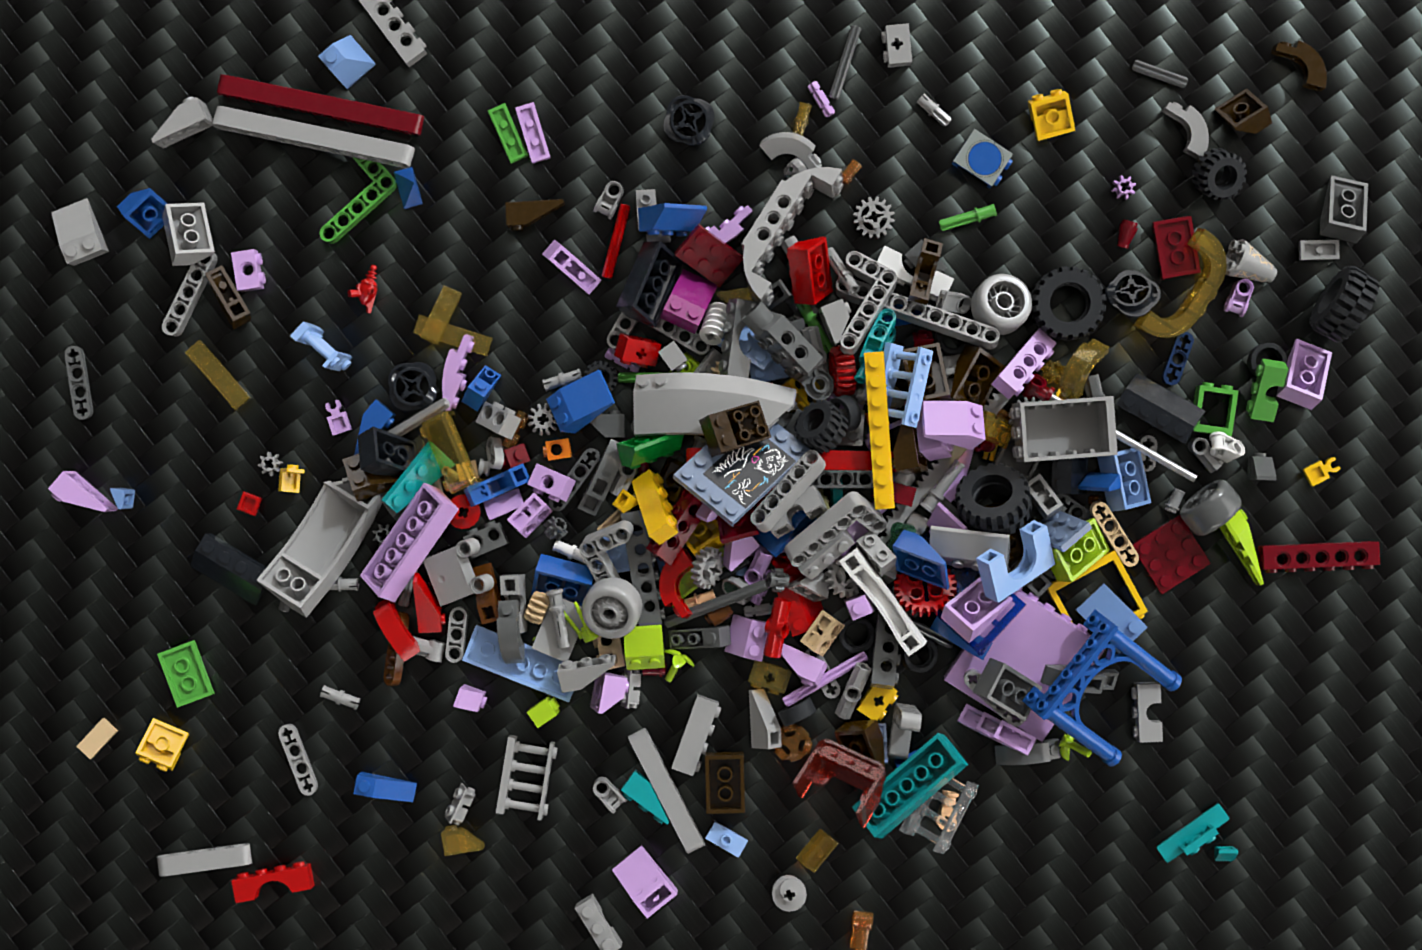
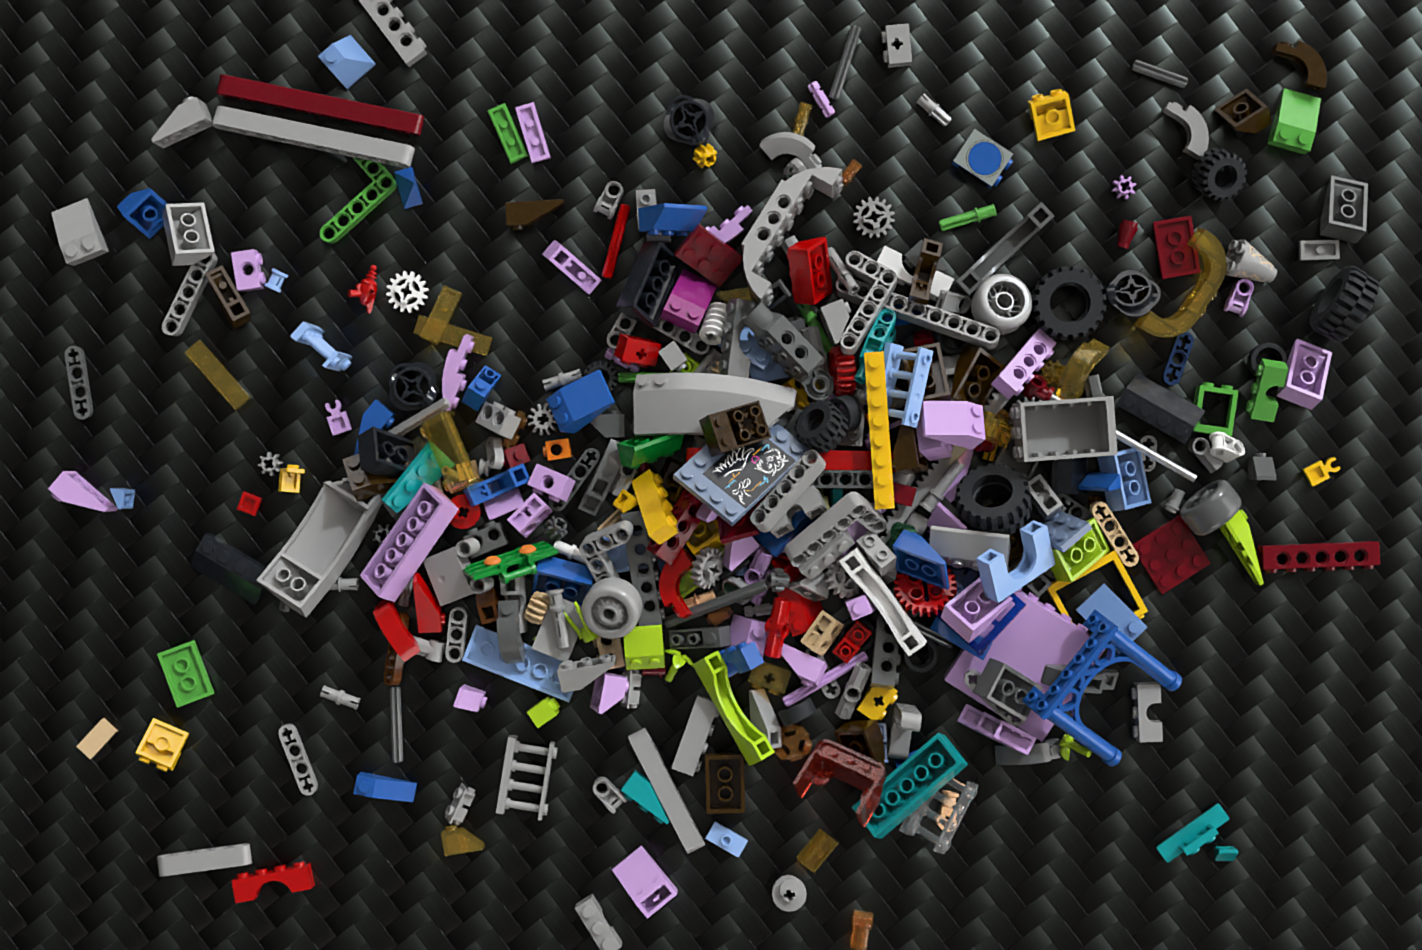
none -> light blue bush [265,268,288,292]
none -> white gear [386,271,429,313]
none -> dark grey axle [390,687,403,763]
none -> green piece [463,541,558,584]
none -> lime arch [692,650,775,766]
none -> yellow gear [693,143,717,168]
none -> blue arch [718,641,764,678]
none -> red slope [832,620,873,663]
none -> dark grey arch [954,202,1054,296]
none -> bright green slope [1267,88,1321,154]

